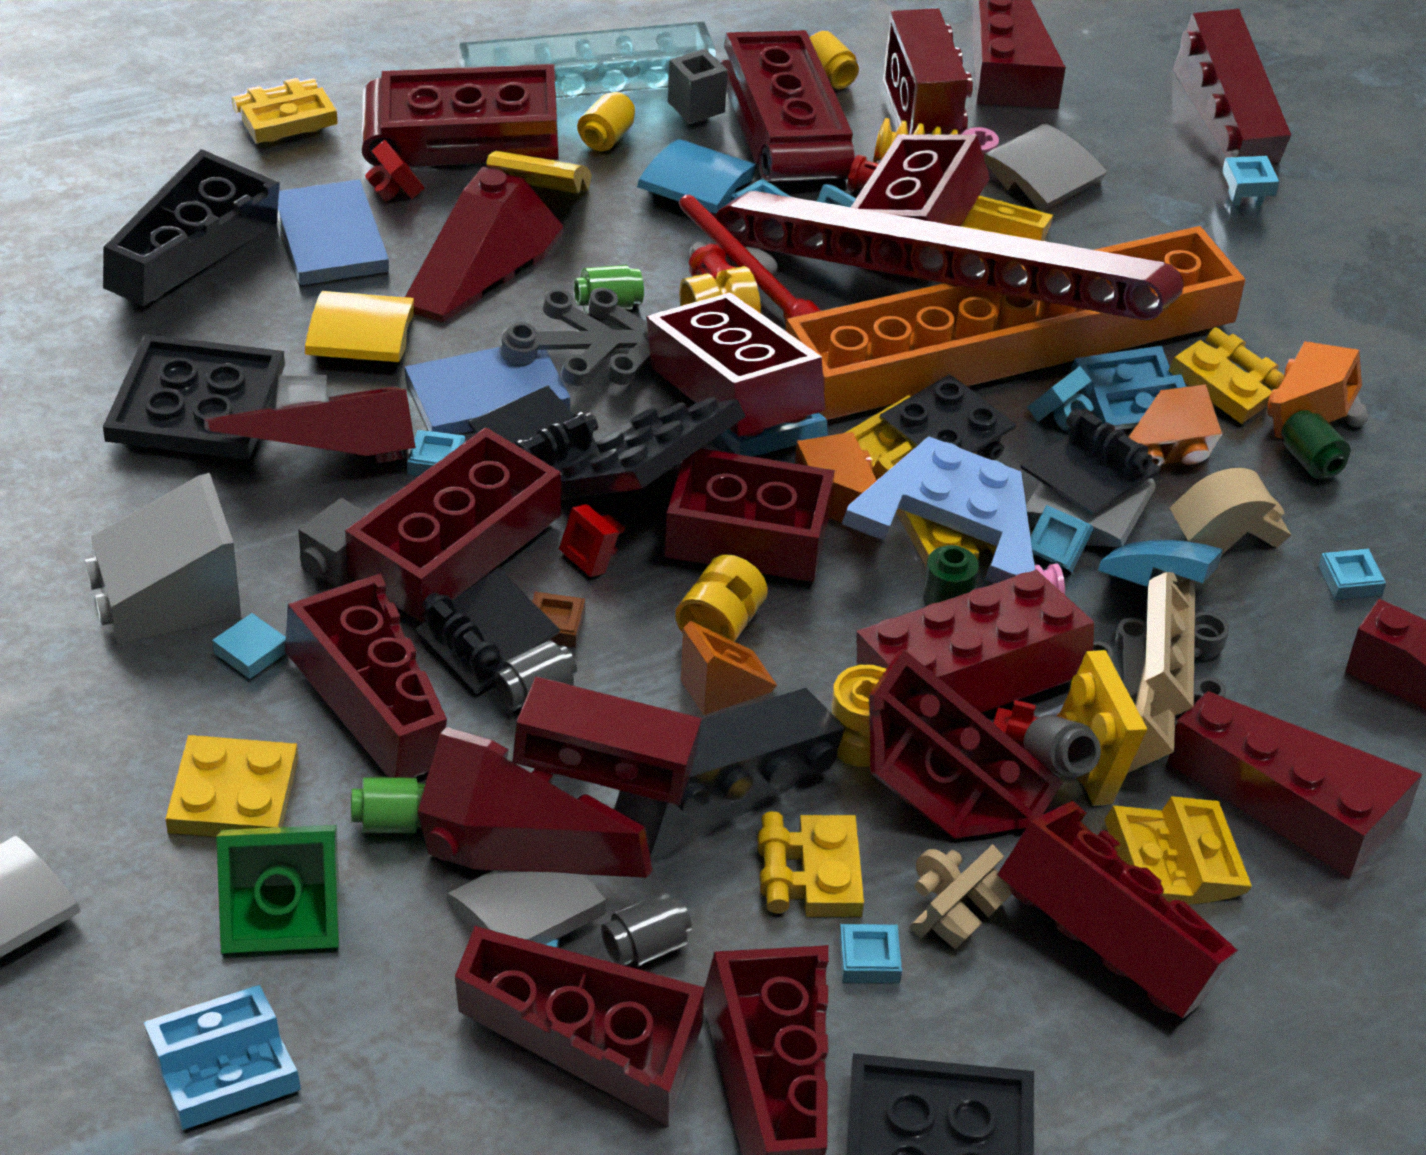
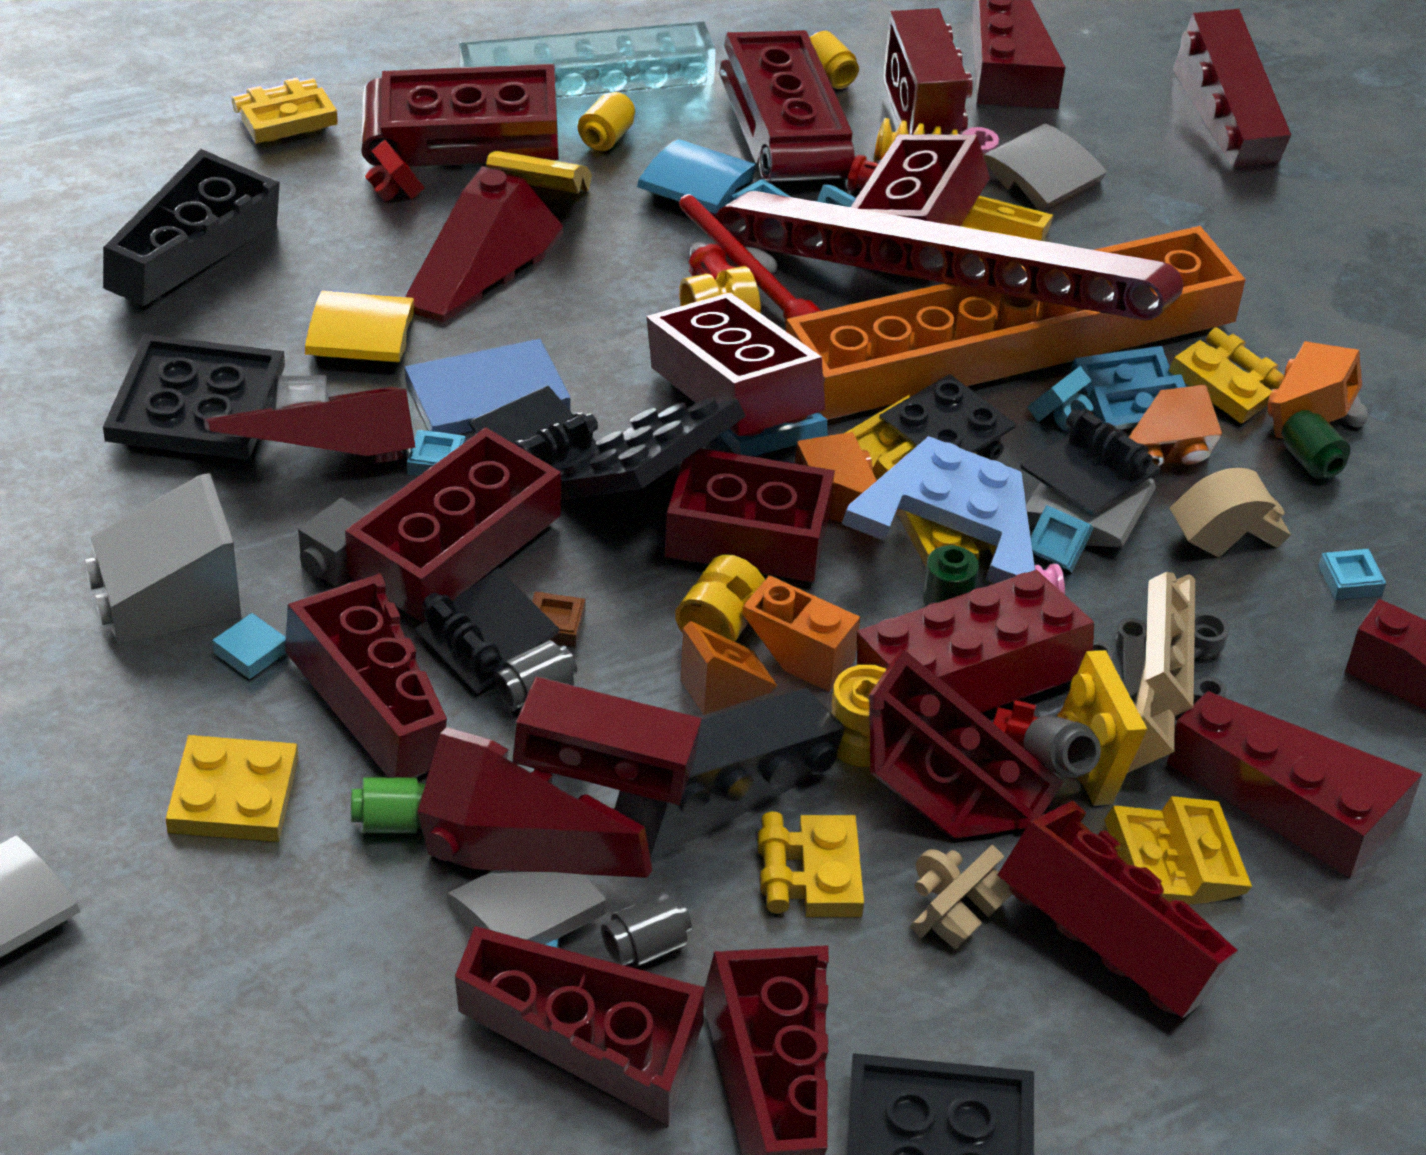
dark azure slope [144,985,301,1130] -> none
green slope [216,825,339,953] -> none
medium blue tile [277,179,389,285] -> none
dark grey plant [499,288,651,387] -> none
red tile [559,504,625,577] -> none
bright green brick [573,265,644,314] -> none
dark grey brick [667,49,728,124] -> none
medium azure tile [839,924,902,983] -> none
dark azure slope [1098,540,1223,586] -> none
medium azure tile [1222,156,1279,207] -> none
none -> orange slope [742,575,861,692]

